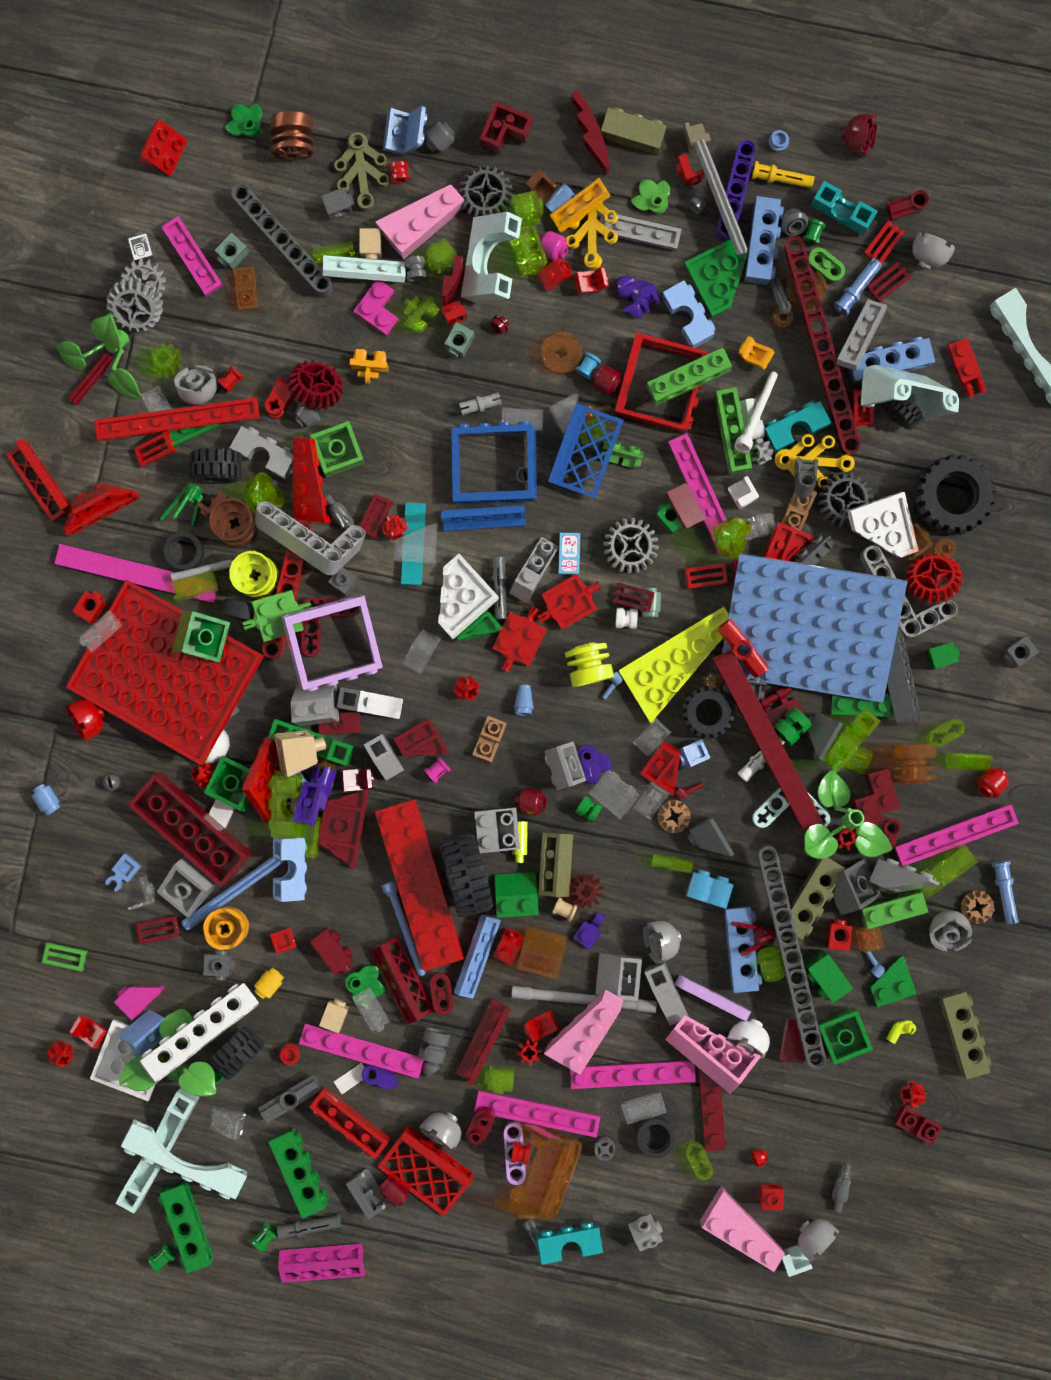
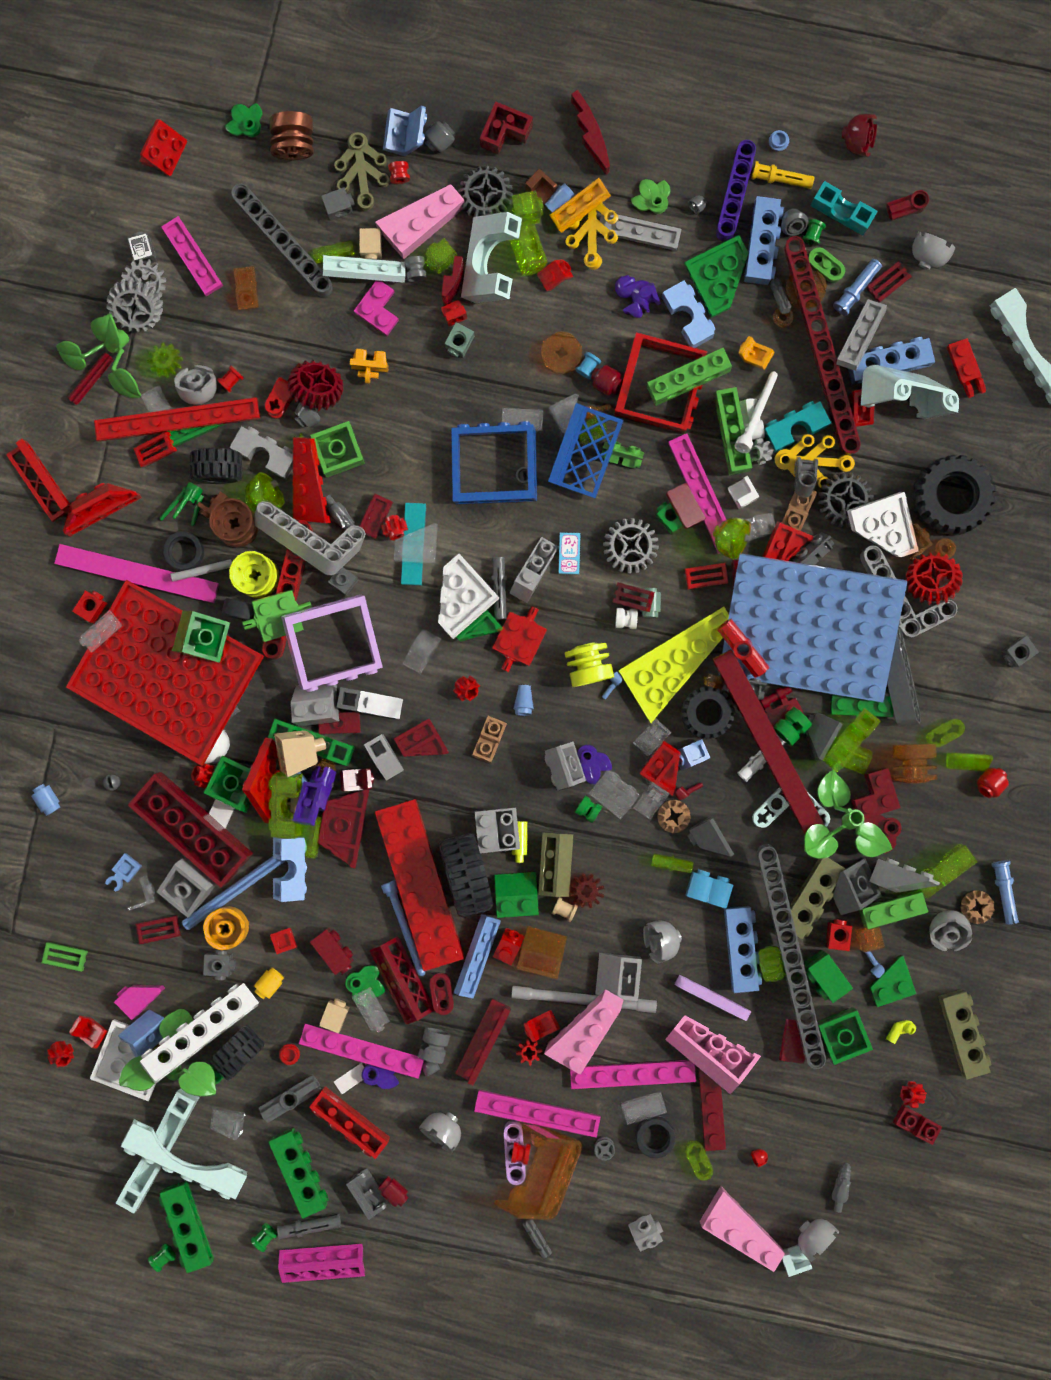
red cylinder [66,700,105,742] -> none
clear neon green panel [172,571,219,602] -> none
sand green brick [215,233,249,269] -> none
dark red beam [301,597,360,657] -> none
red fence [378,1125,475,1216] -> none
clear neon green hips [403,296,439,333] -> none
dark pink bush [424,757,451,784] -> none
blue fence [441,505,525,532] -> none
light grey pin [459,392,502,416] -> none
dark red plate [466,1106,495,1145] -> none
clear neon green brick [484,1065,515,1094] -> none
dark red plate [490,315,509,335] -> none
dark red head [515,788,547,816] -> none
teal arch [535,1222,603,1265] -> none
dark pink head [537,231,568,261] -> none
red plate [537,574,602,630] -> none
dark purple plate [573,912,605,950] -> none
red bracket [574,267,608,294] -> none
olive brick [601,108,667,155] -> none
light grey slope [644,962,689,1026] -> none
red bracket [675,154,705,186] -> none
dark tan panel [683,122,711,153] -> none
light grey axle [694,139,747,255] -> none
white cylinder [727,1019,770,1059] -> none
dark red plant [731,921,777,956] -> none
red brick [759,1183,783,1210] -> none
red gear [834,828,858,850] -> none
red tile [864,220,905,264] -> none
black tyre [884,398,923,431] -> none
dark pink plate [894,804,1019,867] -> none
green brick [925,642,960,670] -> none

